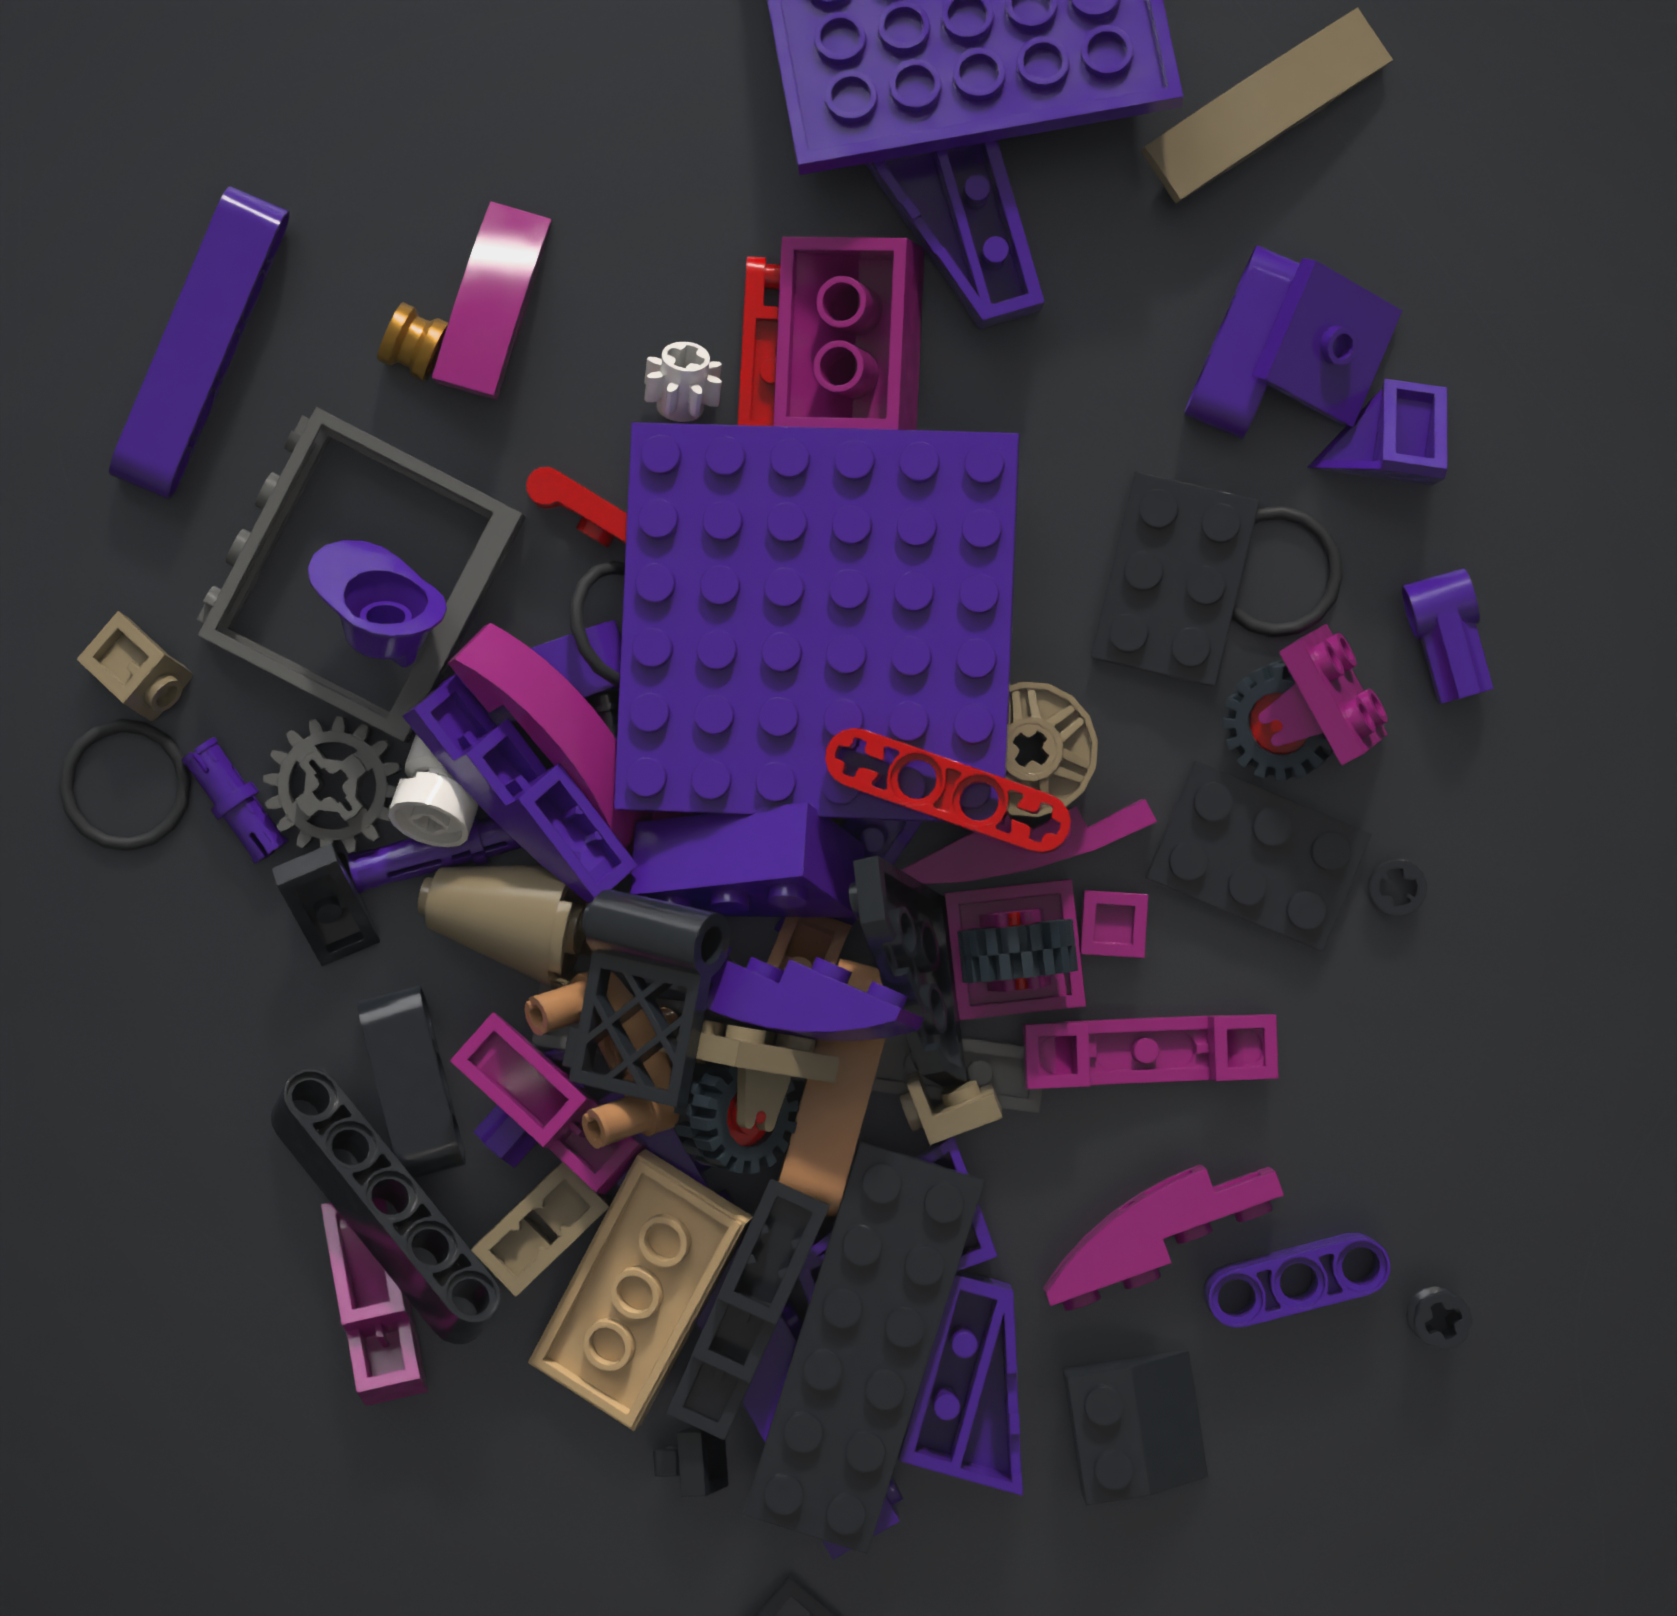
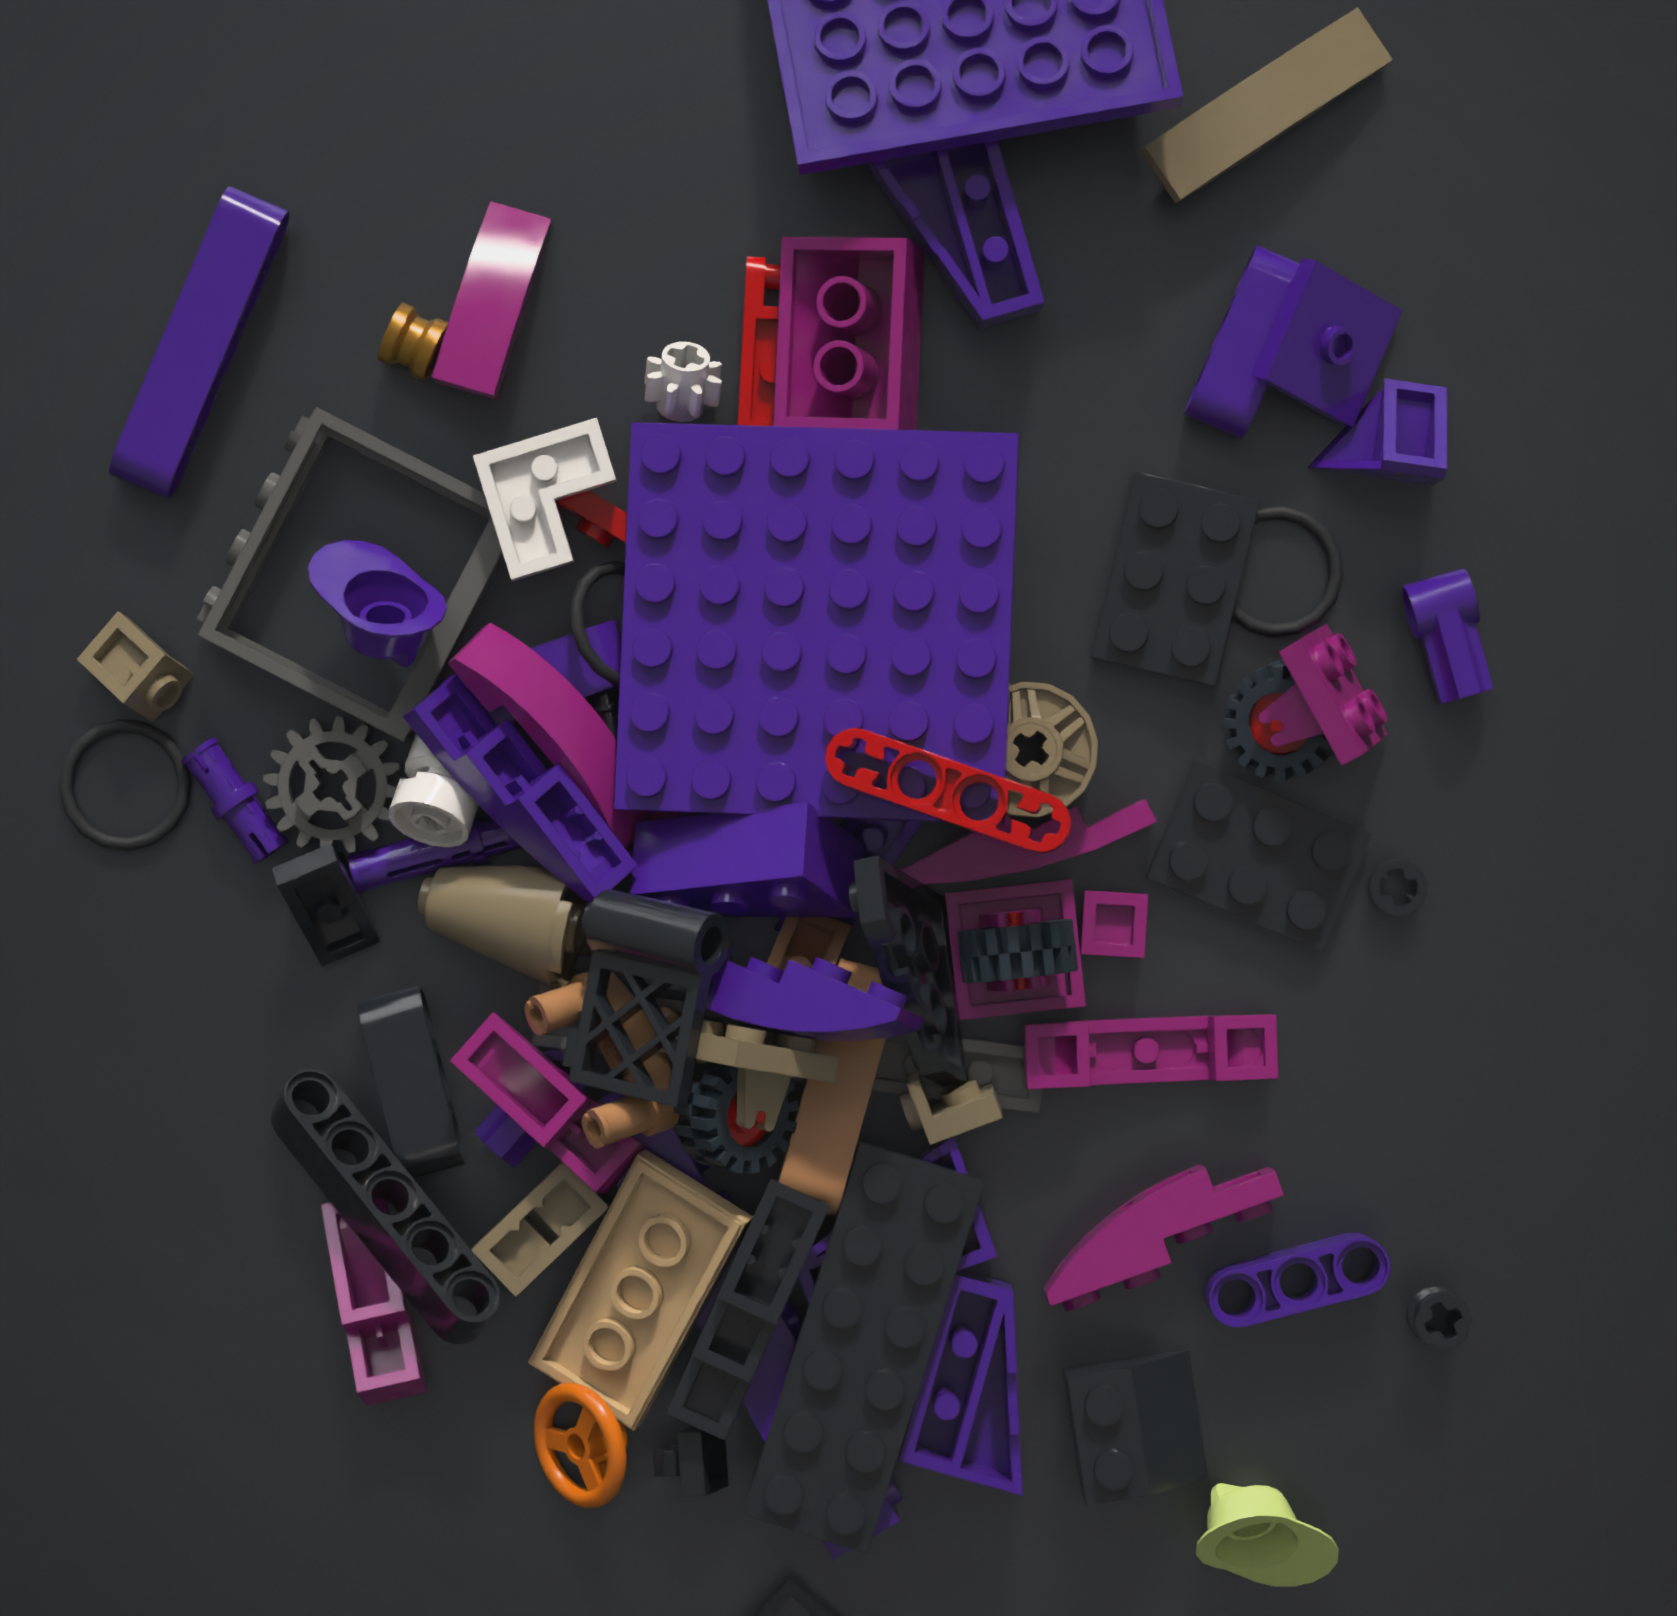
none -> white plate [473,418,617,581]
none -> orange piece [533,1383,628,1508]
none -> yellowish green piece [1195,1483,1339,1587]

